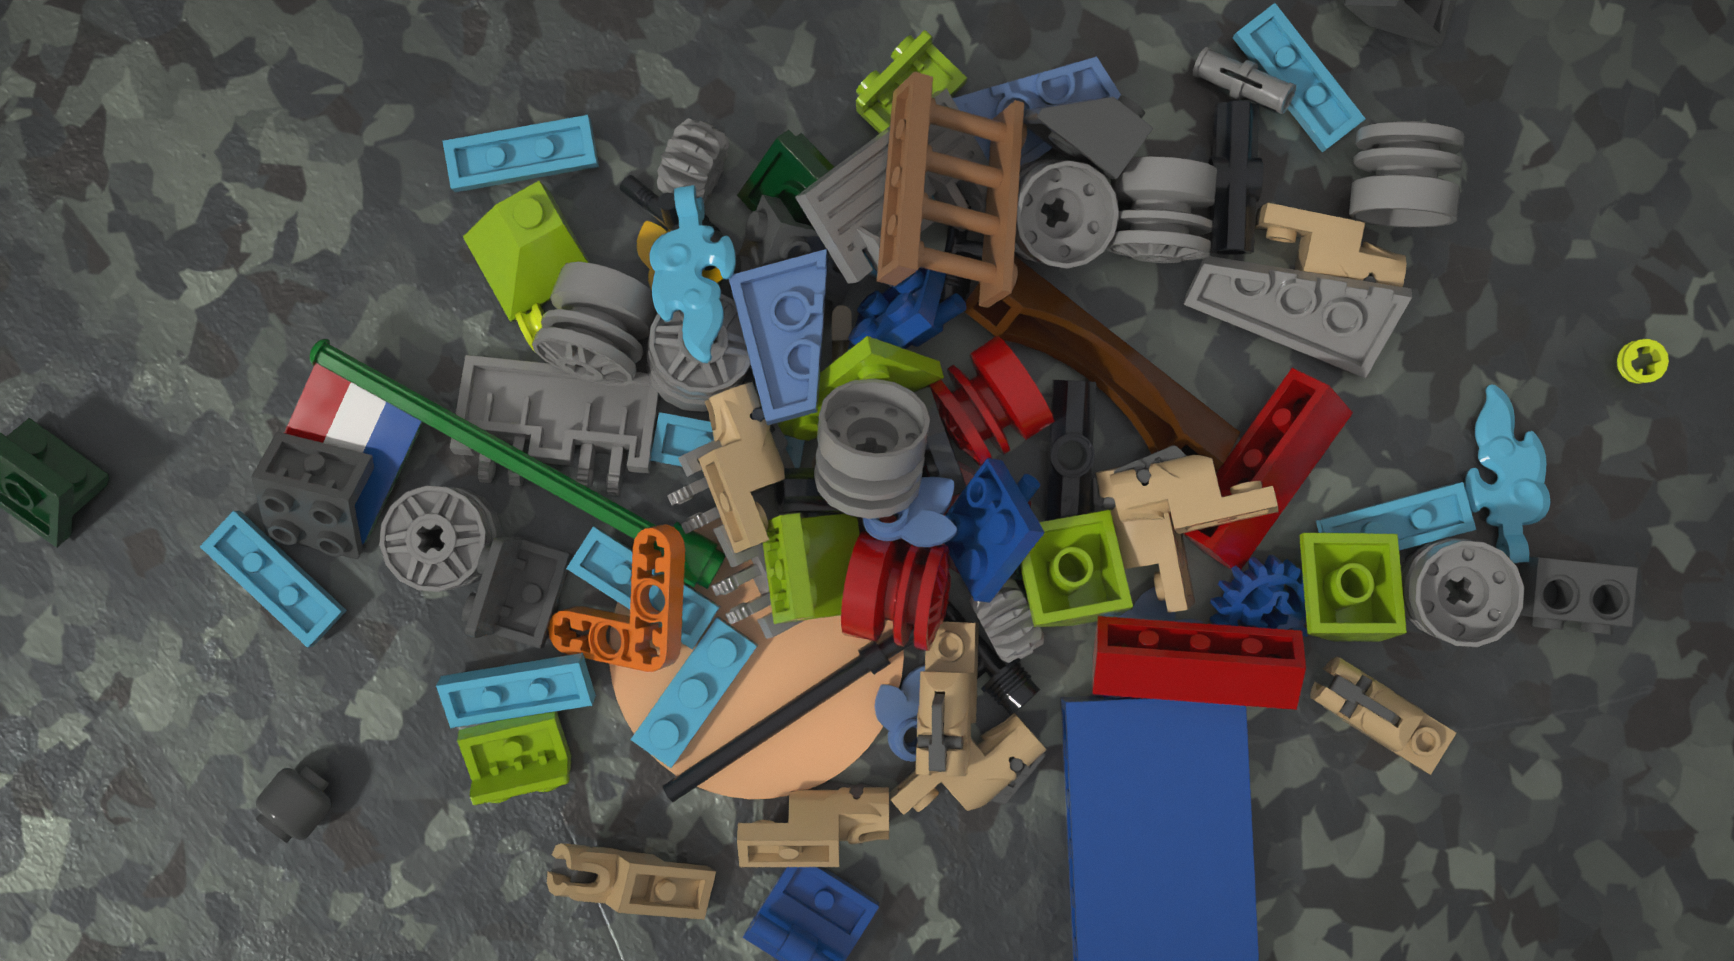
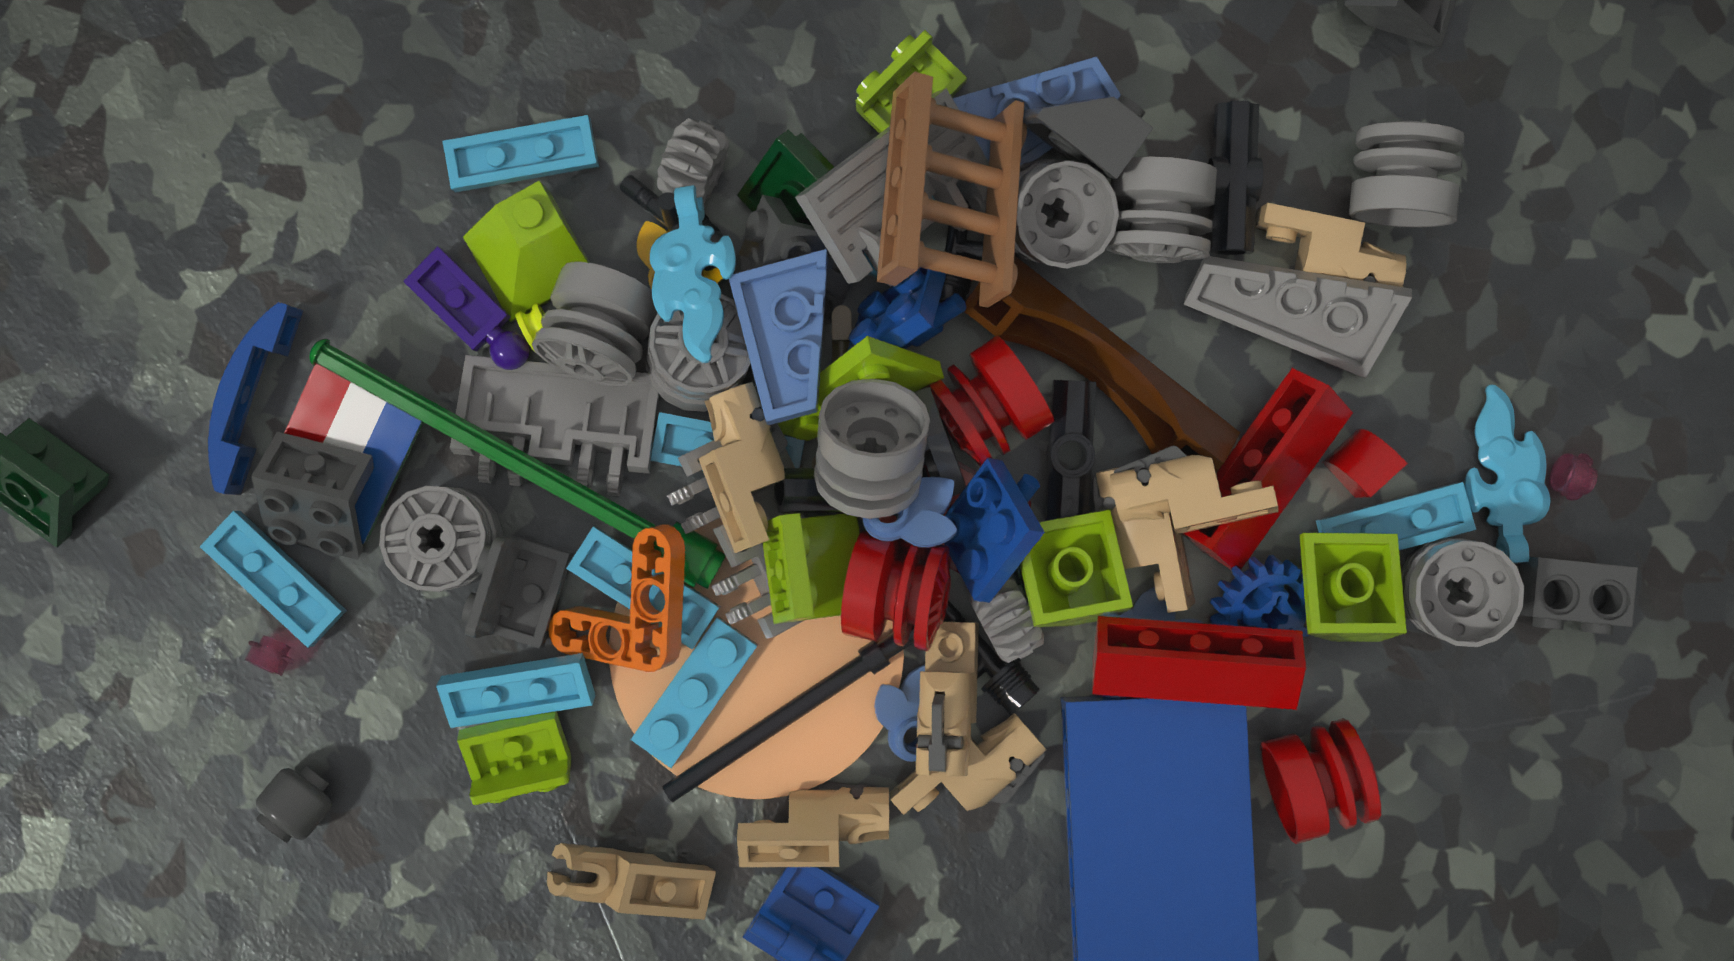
light grey pin [1193,47,1296,114] -> none
medium azure plate [1232,3,1366,152] -> none
tan plate [1310,656,1457,775] -> none
neon yellow bush [1617,339,1669,384] -> none
none -> blue slope [208,302,303,495]
none -> clear pink plate [245,635,294,677]
none -> dark purple plate [403,246,530,370]
none -> red wheel [1260,718,1381,844]
none -> red brick [1322,429,1408,498]
none -> clear pink plate [1550,453,1598,501]

